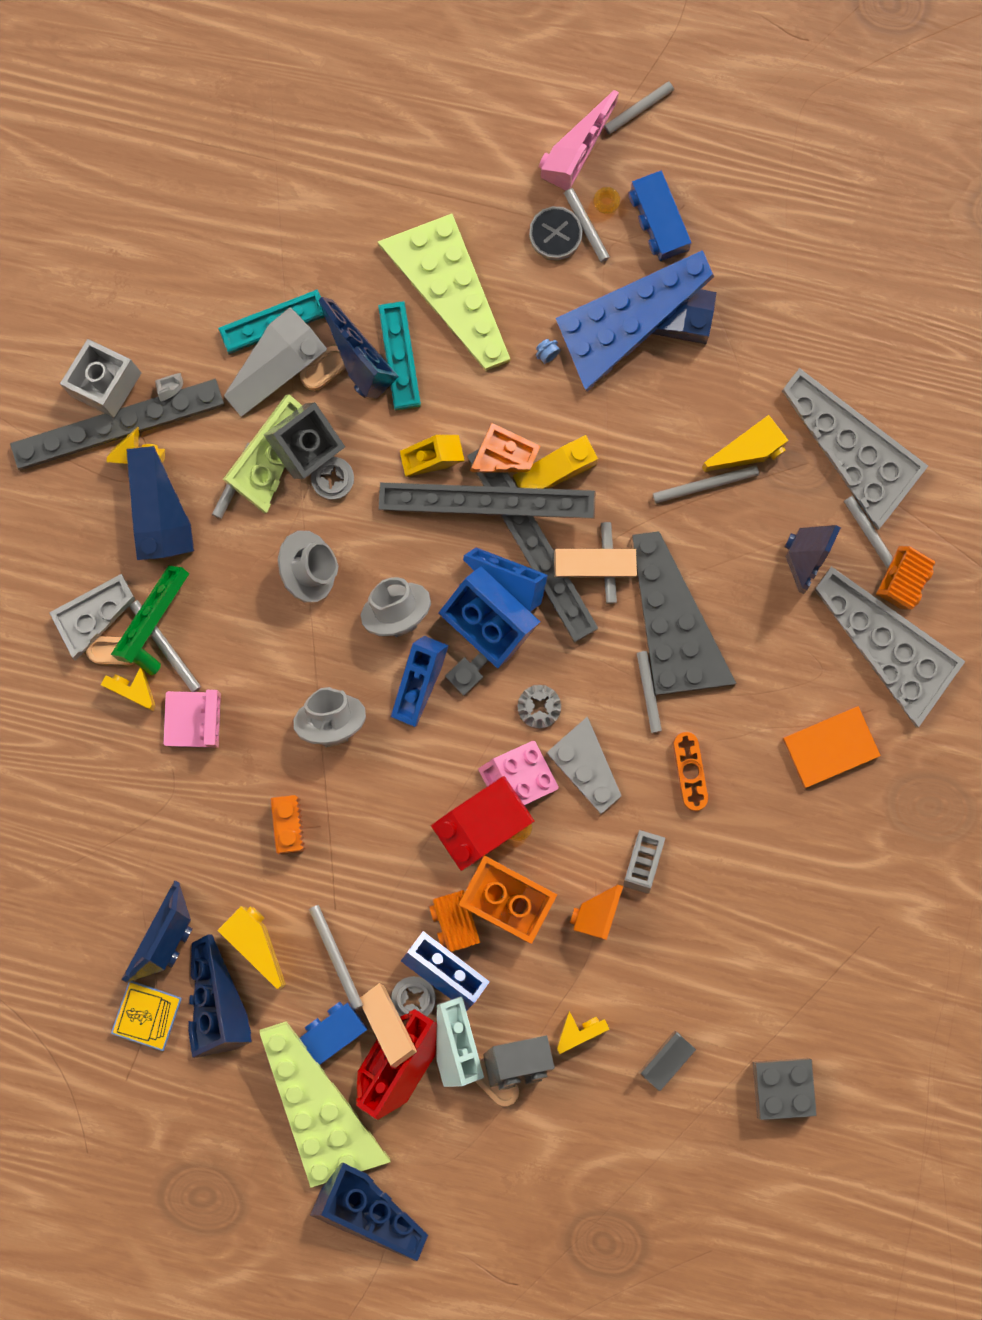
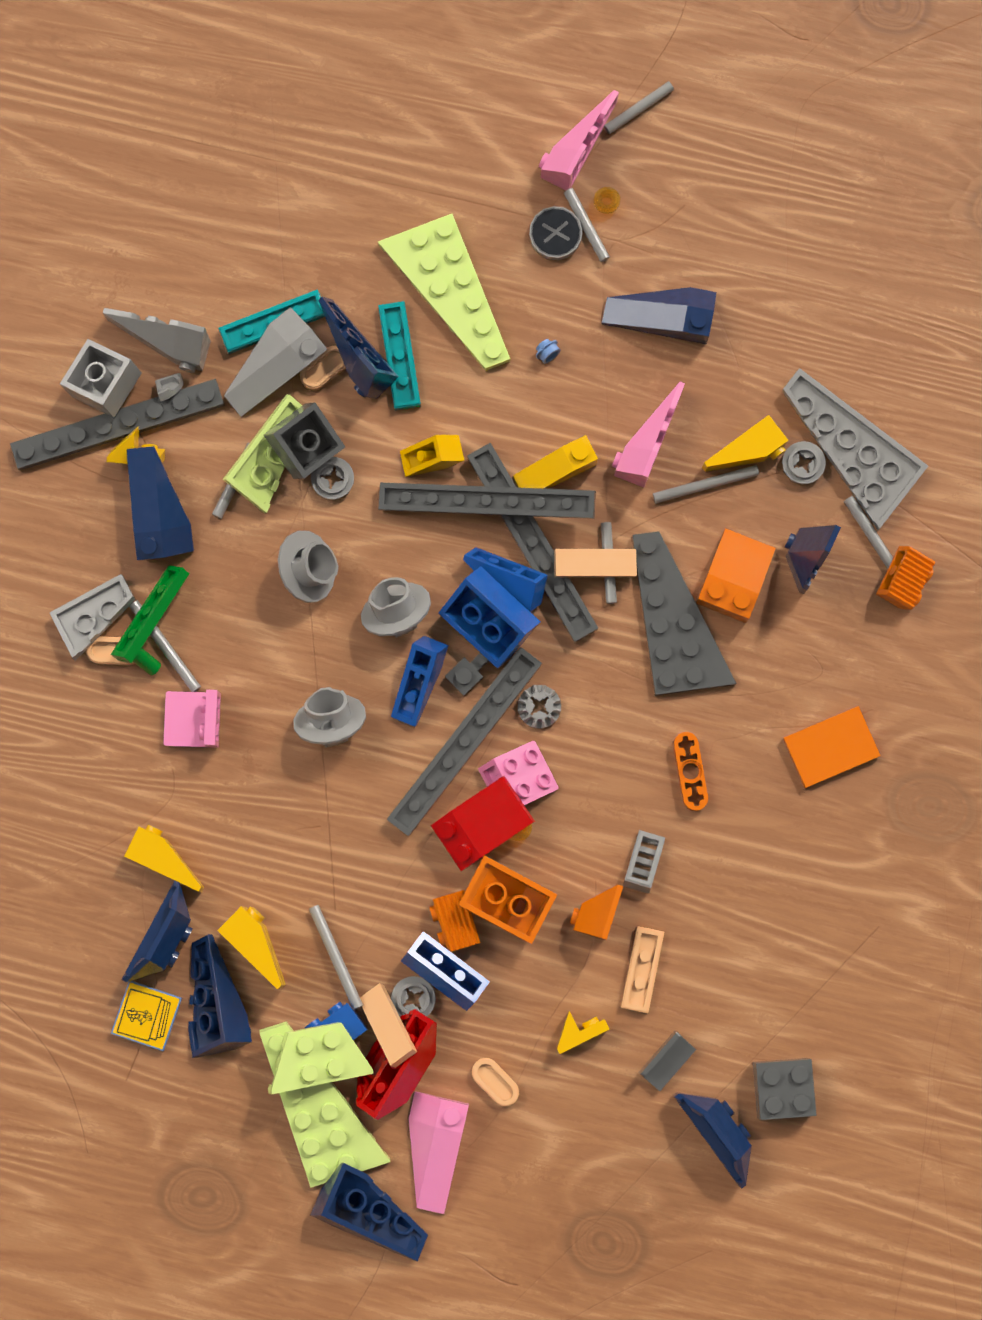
yellow slope [101,668,156,711] -> none
orange brick [271,795,306,854] -> none
light aqua slope [436,997,484,1087] -> none
orange wing [470,423,540,472] -> none
dark grey brick [483,1035,555,1090] -> none
light grey wing [547,716,621,814] -> none
wing [556,250,714,392] -> none
blue brick [628,170,692,261] -> none
light grey bar [636,651,662,733] -> none
light grey wing [815,566,965,728] -> none
none -> light grey wedge [103,308,211,373]
none -> yellow slope [124,825,204,892]
none -> yellowish green wing [268,1022,373,1094]
none -> dark grey plate [387,647,542,837]
none -> bright pink wedge [409,1091,469,1214]
none -> bright pink wedge [612,382,685,487]
none -> light nougat tile [621,926,664,1013]
none -> dark blue wedge [673,1092,752,1189]
none -> orange slope [696,528,776,623]
none -> light grey gear [782,441,826,485]

